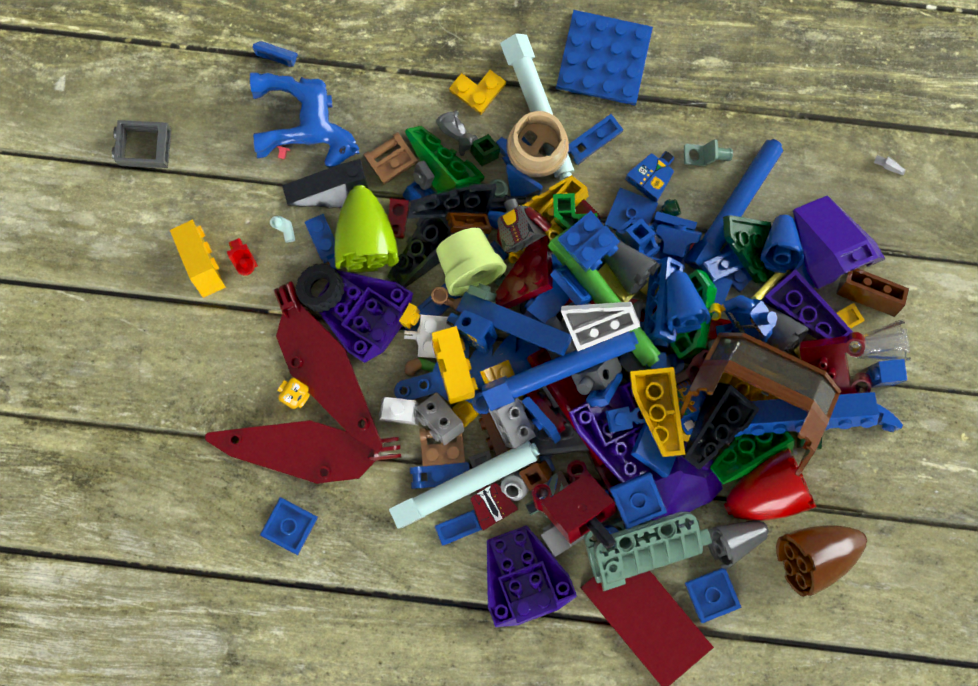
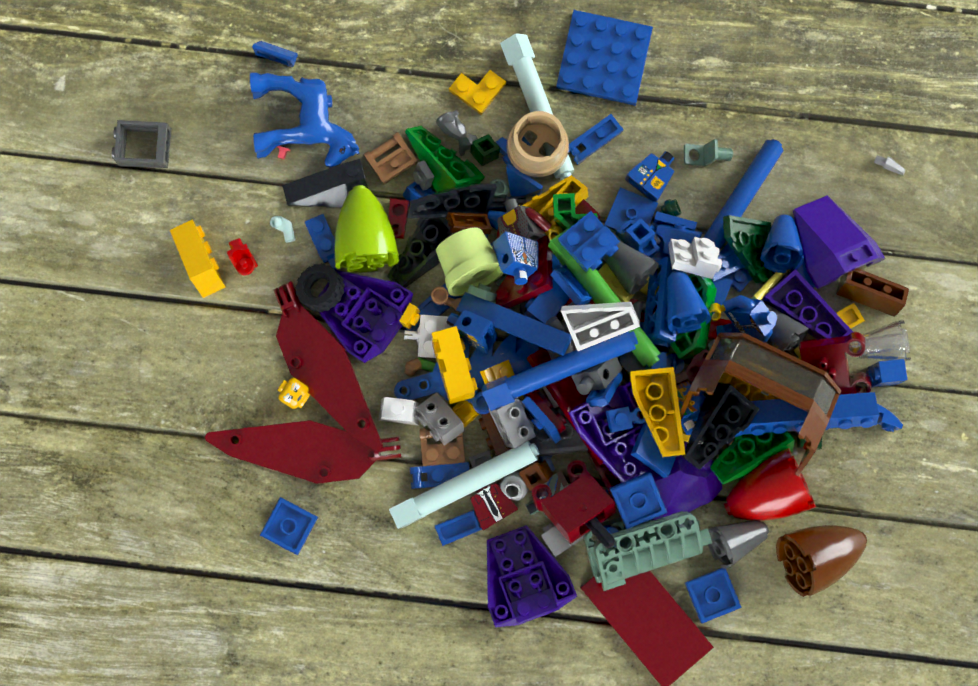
none -> blue torso [493,231,538,285]
none -> white plate [668,237,722,279]

